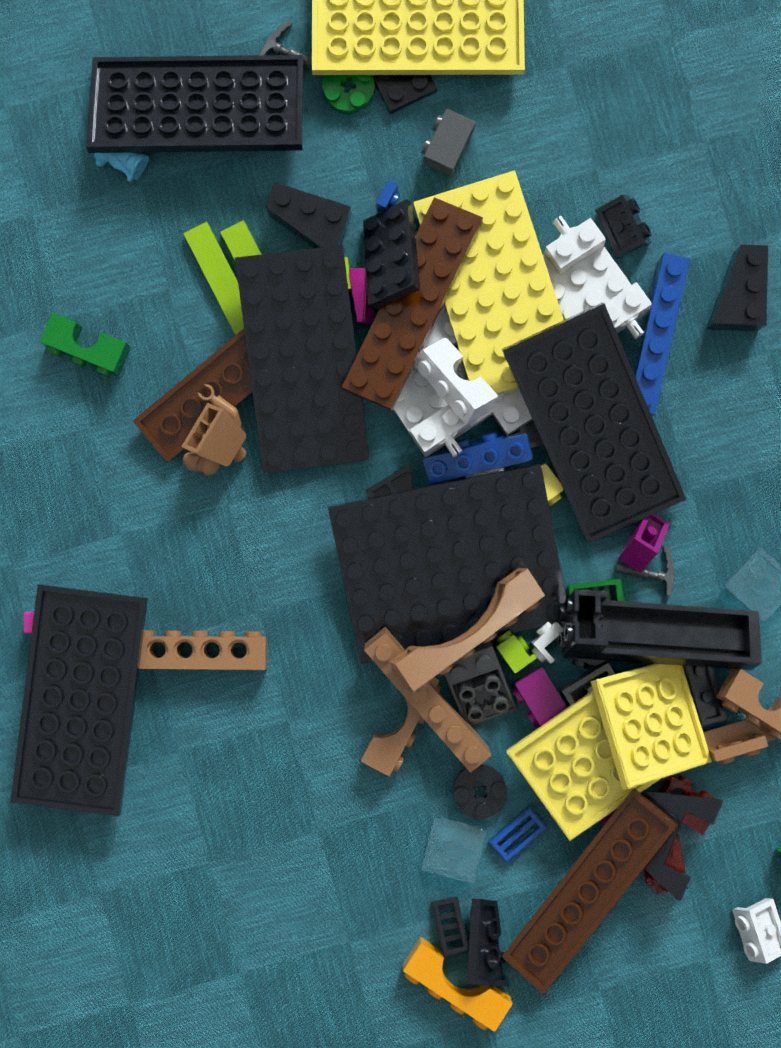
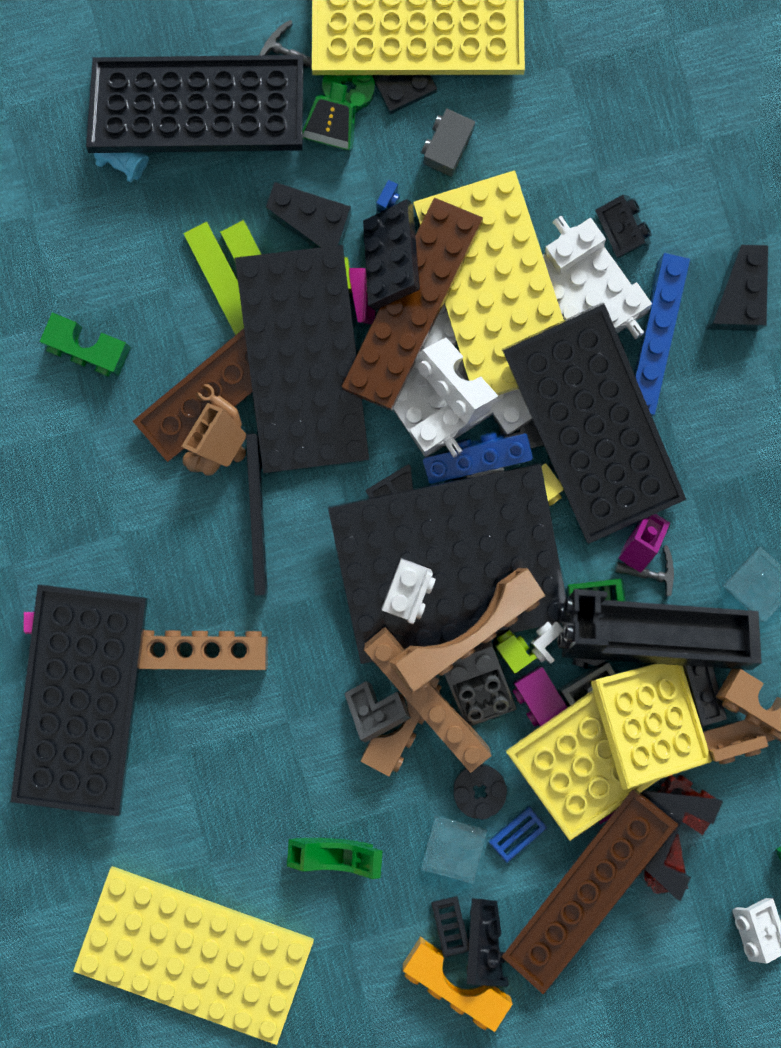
none -> light yellow plate [73,866,314,1045]
none -> black tile [246,434,268,595]
none -> green arch [287,838,383,879]
none -> torso [303,82,356,151]
none -> dark grey plate [344,681,411,743]
none -> white bracket [382,558,435,624]

